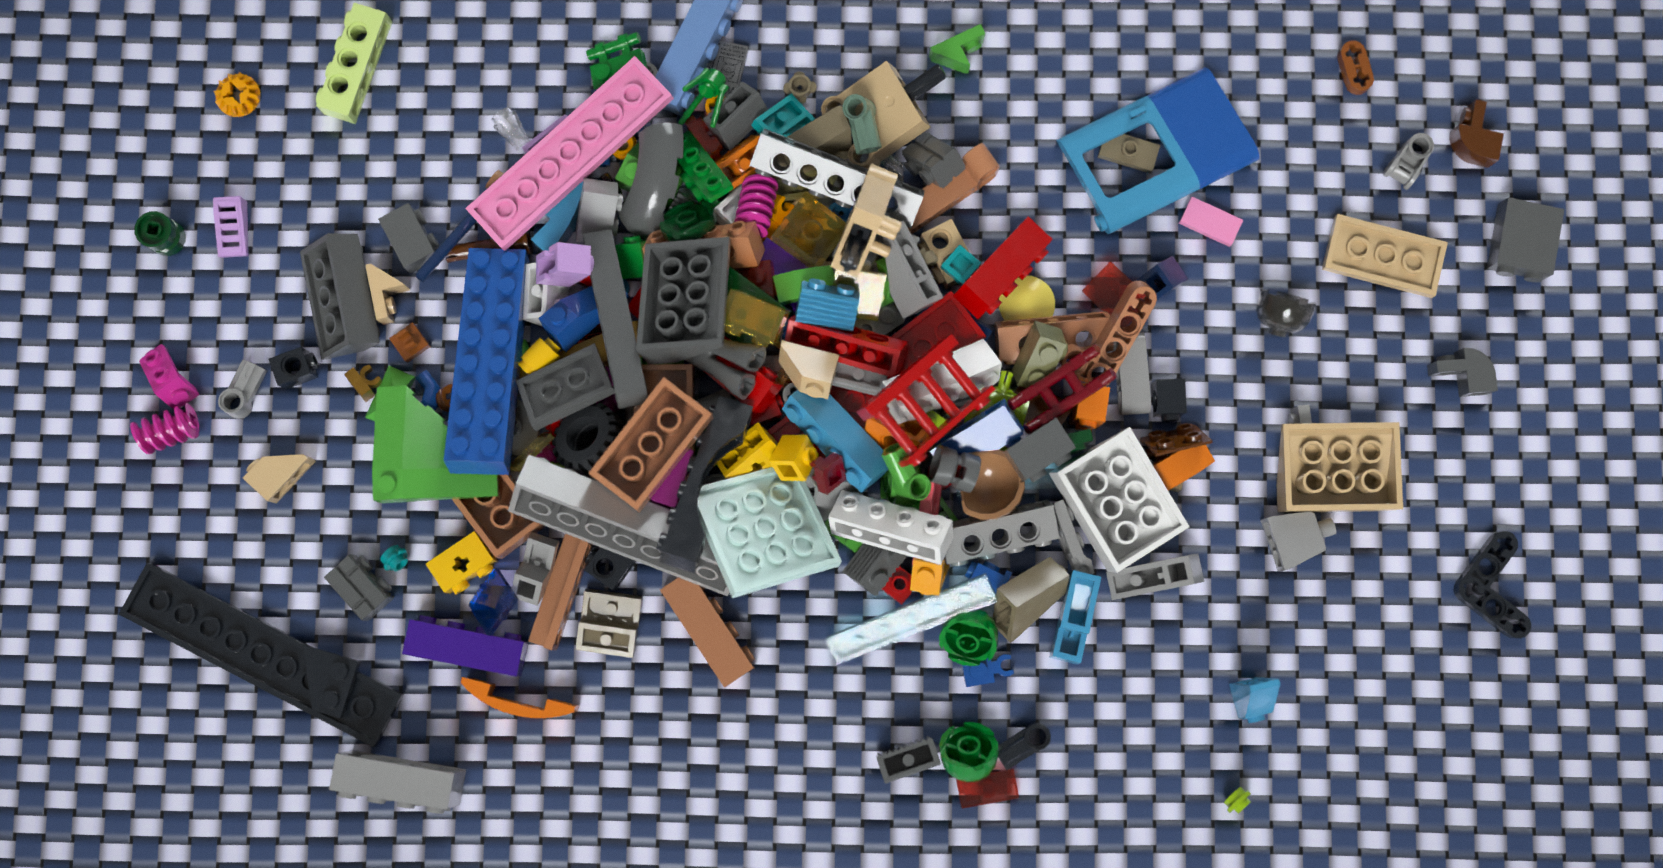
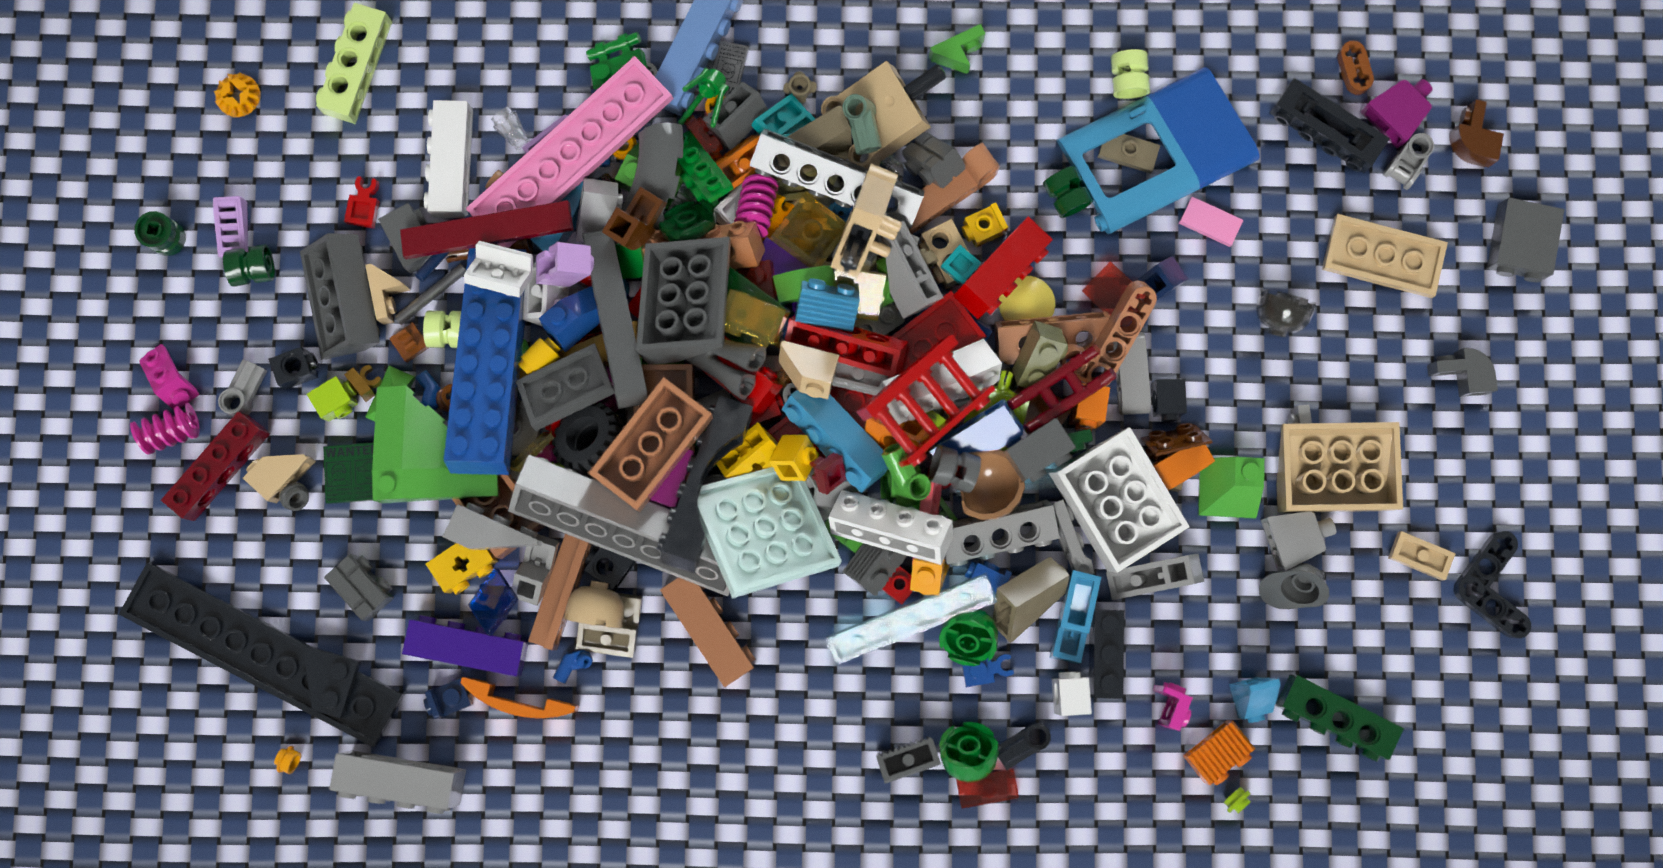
teal plate [381,545,408,572] -> none
none -> dark red brick [161,411,271,521]
none -> dark green wheel [223,244,275,287]
none -> light orange plate [274,746,301,774]
none -> dark grey plate [279,483,309,511]
none -> lime brick [306,376,358,422]
none -> dark green tile [323,443,374,504]
none -> red plate [344,176,380,228]
none -> flat silver bar [394,263,466,325]
none -> dark red tile [400,200,573,260]
none -> yellowish green wheel [423,310,461,348]
none -> dark blue bracket [423,678,473,719]
none -> white brick [424,100,473,219]
none -> light grey slope [442,502,543,550]
none -> white bracket [464,241,533,298]
none -> blue arm [553,650,593,684]
none -> tan cylinder [564,581,624,628]
none -> reddish brown brick [602,187,667,250]
none -> yellow brick [962,202,1008,248]
none -> dark green wheel [1043,166,1093,219]
none -> white brick [1052,672,1092,716]
none -> black brick [1089,609,1124,699]
none -> yellowish green wheel [1111,49,1150,99]
none -> dark pink bracket [1153,682,1193,731]
none -> orange brick [1183,720,1255,786]
none -> bright green slope [1198,457,1265,519]
none -> dark grey piece [1259,563,1330,609]
none -> black brick [1270,78,1390,173]
none -> dark green brick [1275,675,1404,762]
none -> magenta torso [1360,79,1433,149]
none -> tan plate [1388,531,1456,581]

